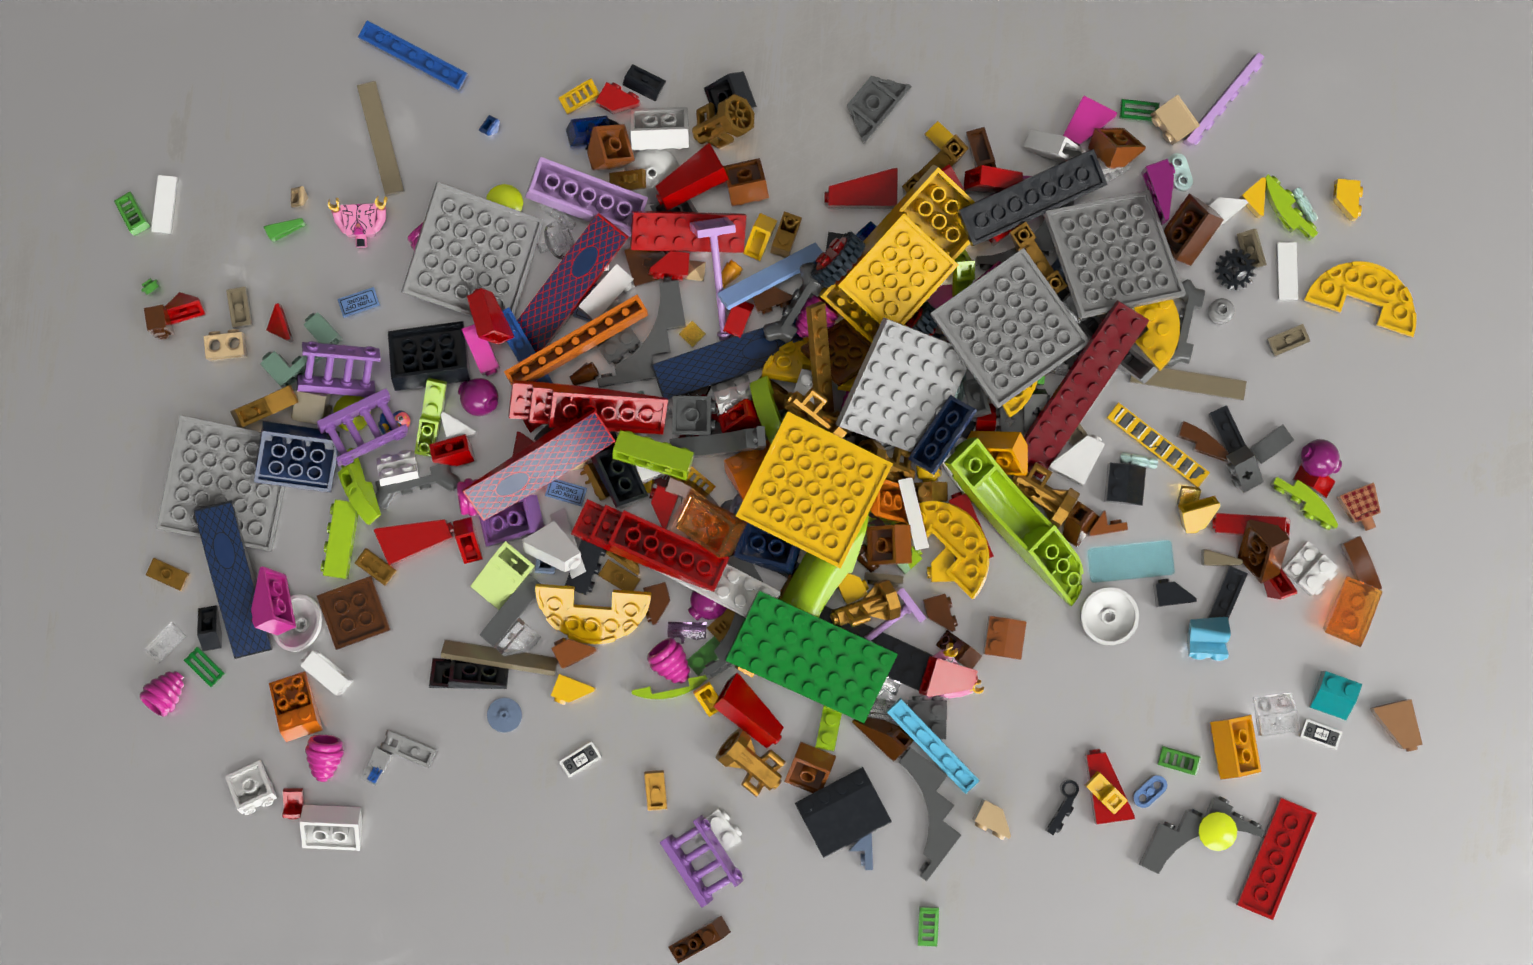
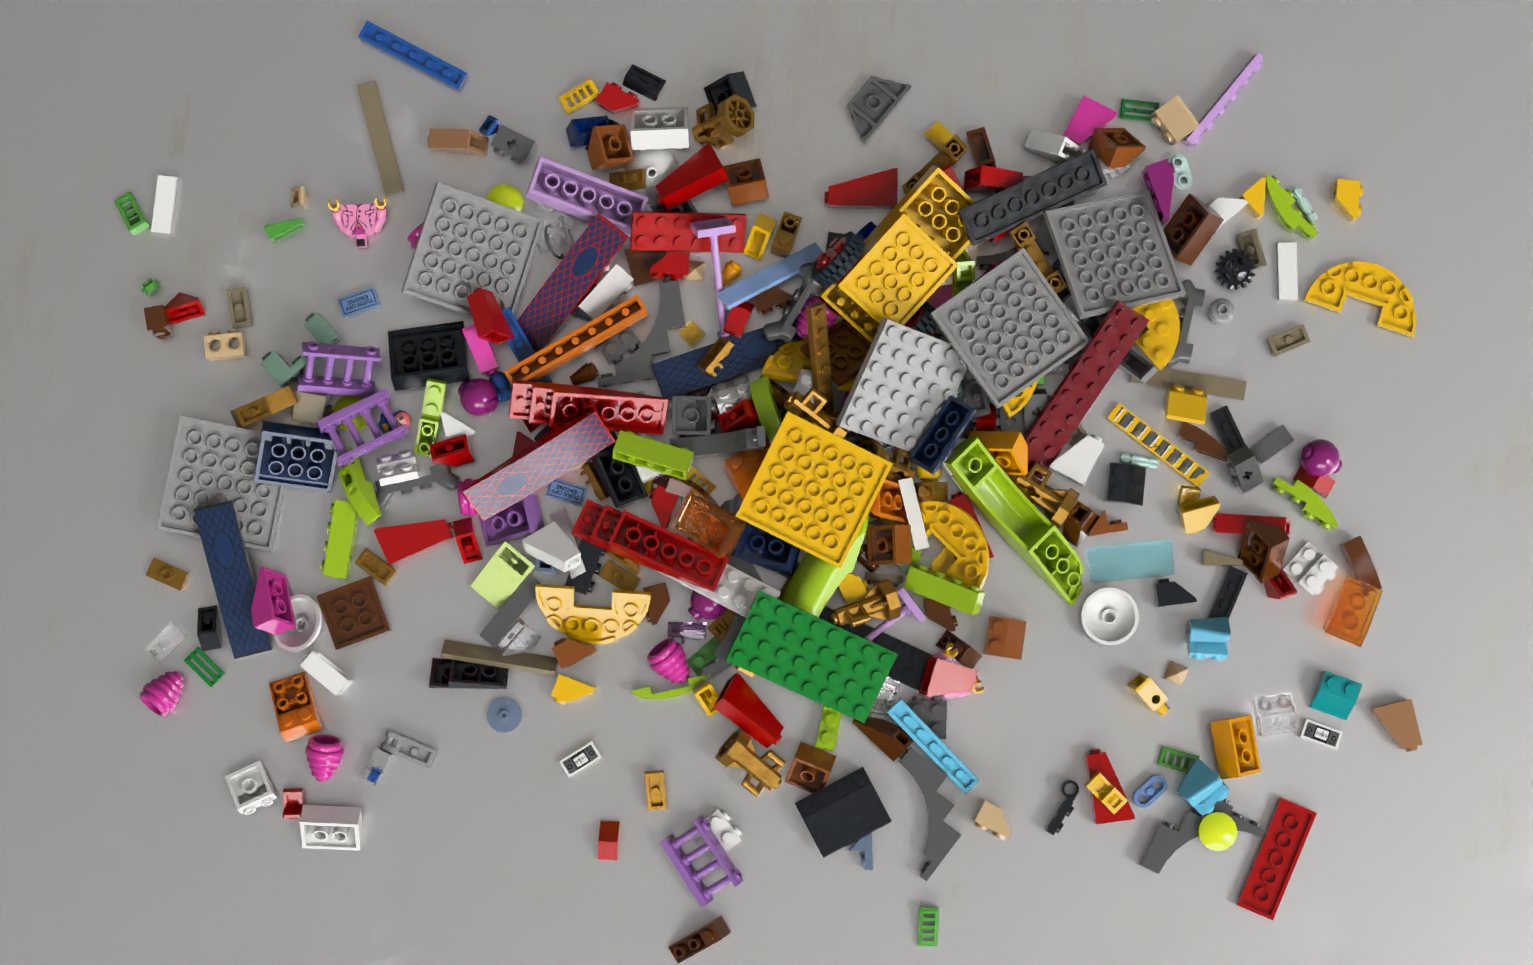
red slope [266,303,294,342] -> none
nougat torso [1336,483,1381,531] -> none
none -> medium nougat slope [428,129,489,156]
none -> blue animal [489,371,512,403]
none -> dark grey brick [491,125,537,165]
none -> red slope [598,821,620,861]
none -> pearl gold plate [697,337,734,377]
none -> lime brick [903,563,986,615]
none -> yellow torso [1127,672,1170,716]
none -> yellow slope [1164,385,1208,425]
none -> tan slope [1164,661,1189,686]
none -> medium azure piece [1177,758,1230,816]

